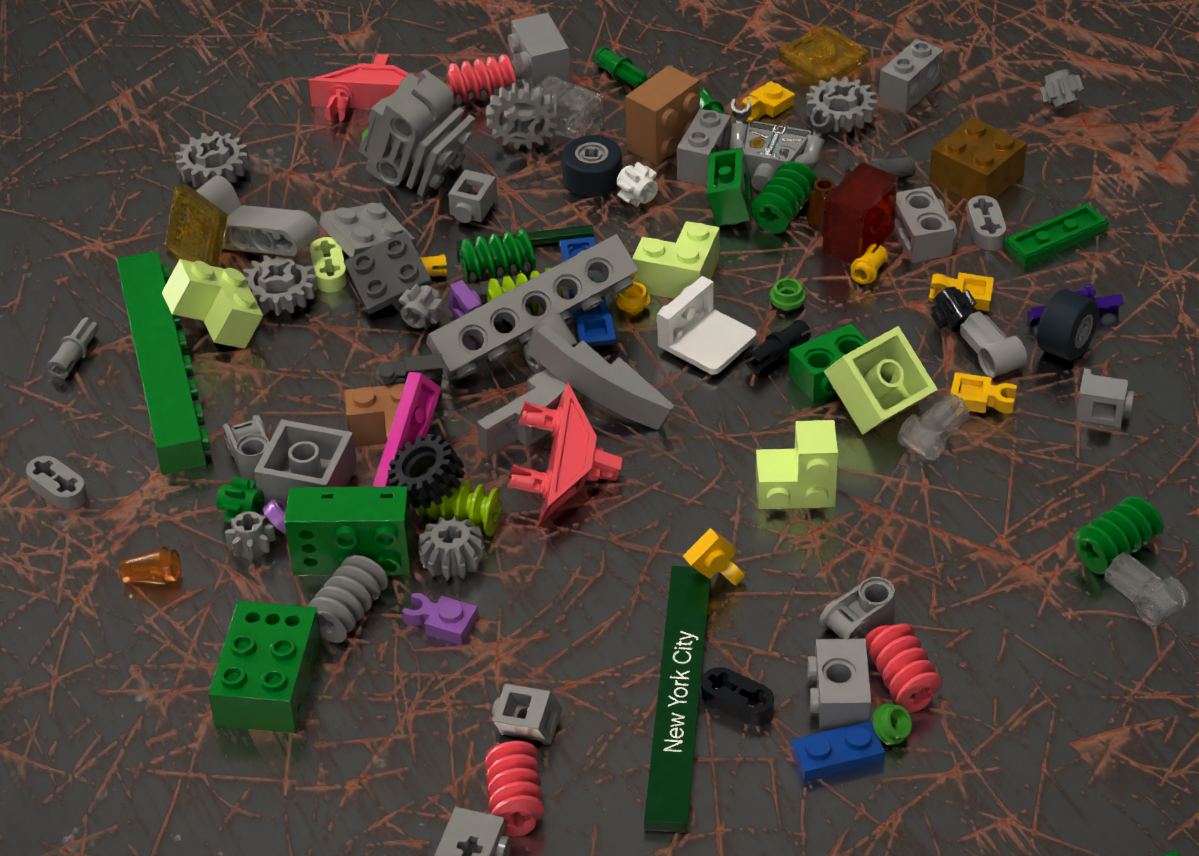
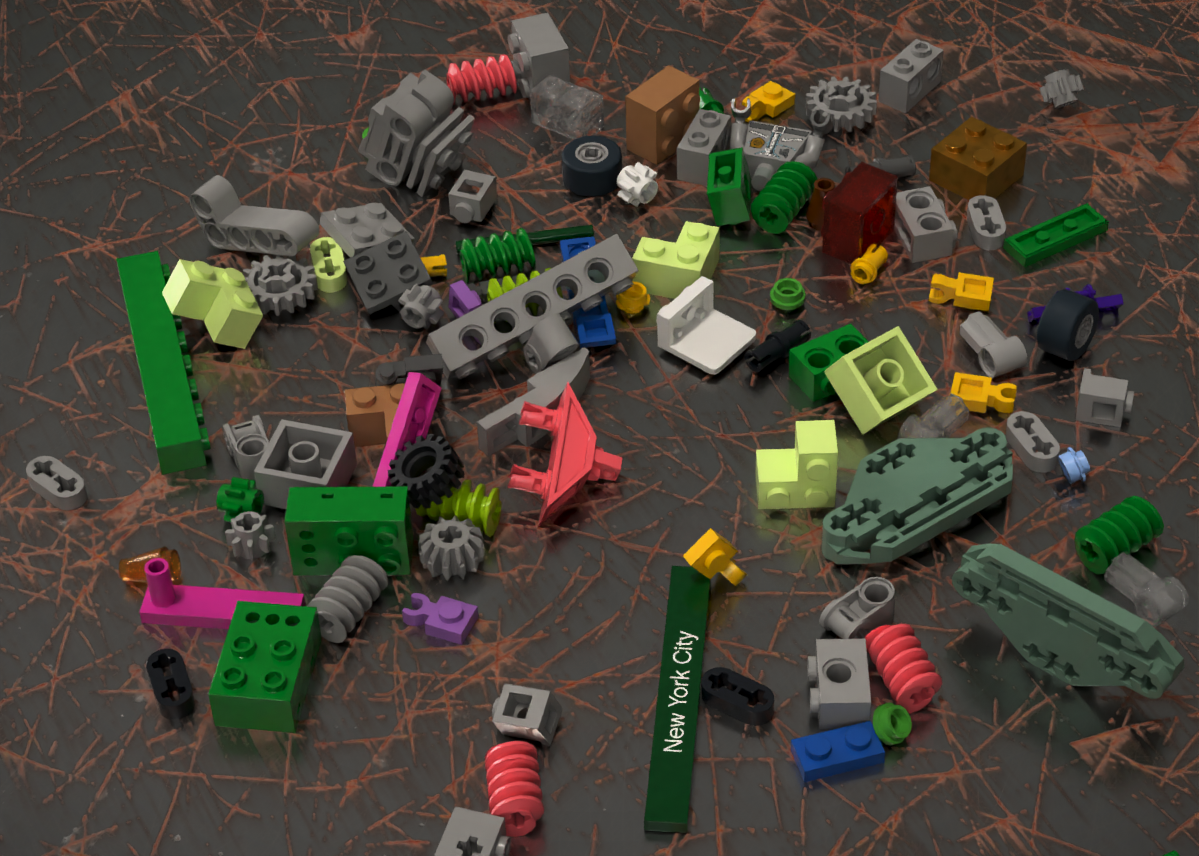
light grey axle [47,317,99,379] -> none
clear yellow tile [165,184,228,267] -> none
light grey gear [175,131,249,187] -> none
medium lavender tile [262,499,287,535] -> none
coral connector [308,54,409,123] -> none
light grey gear [486,83,558,149] -> none
light grey slope [526,323,675,430] -> none
green axle [594,47,650,88] -> none
clear yellow plate [778,24,869,86] -> none
black gear [931,287,977,332] -> none
none -> dark pink piece [139,558,306,629]
none -> black beam [146,649,195,720]
none -> sand green connector [821,427,1013,564]
none -> sand green connector [952,543,1184,699]
none -> light grey beam [1005,411,1060,473]
none -> light blue plate [1058,447,1091,484]

